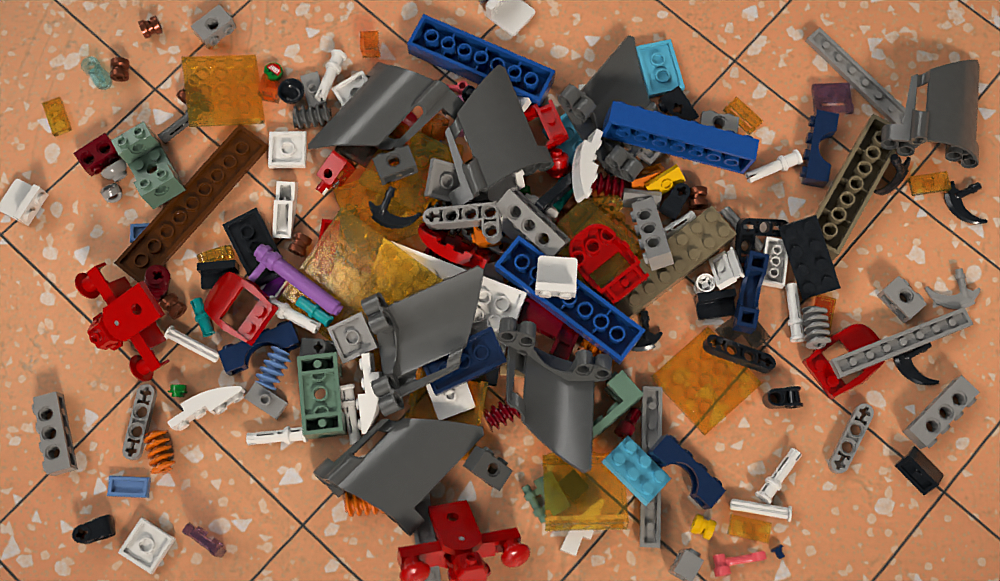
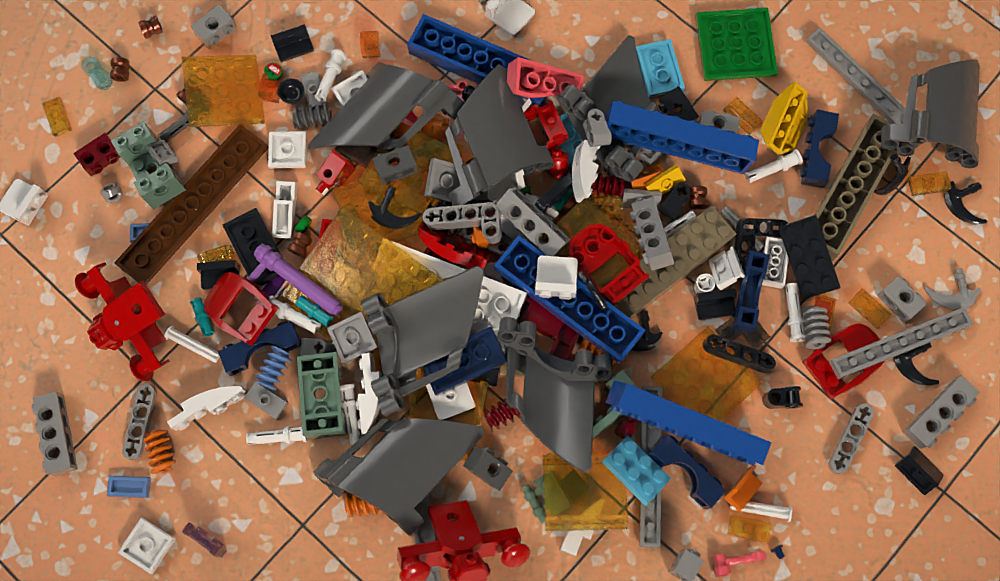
black piece [72,515,116,544] -> none
light grey piece [100,159,128,183] -> none
dark red piece [144,265,170,303] -> none
copper wheel [160,293,187,320] -> none
green plate [168,385,188,397] -> none
yellow wheel [690,513,717,540] -> none
white pin [755,448,802,505] -> none
plate [811,83,854,114] -> none
none -> light grey plate [146,140,178,167]
none -> black panel [271,24,314,62]
none -> green tile [295,215,312,234]
none -> coral wedge [507,57,584,98]
none -> black piece [578,271,608,310]
none -> light grey piece [583,109,612,147]
none -> blue brick [605,380,772,466]
none -> green plate [696,7,778,81]
none -> orange panel [724,465,762,512]
none -> yellow wedge [760,82,808,155]
none -> clear yellow plate [848,288,892,329]

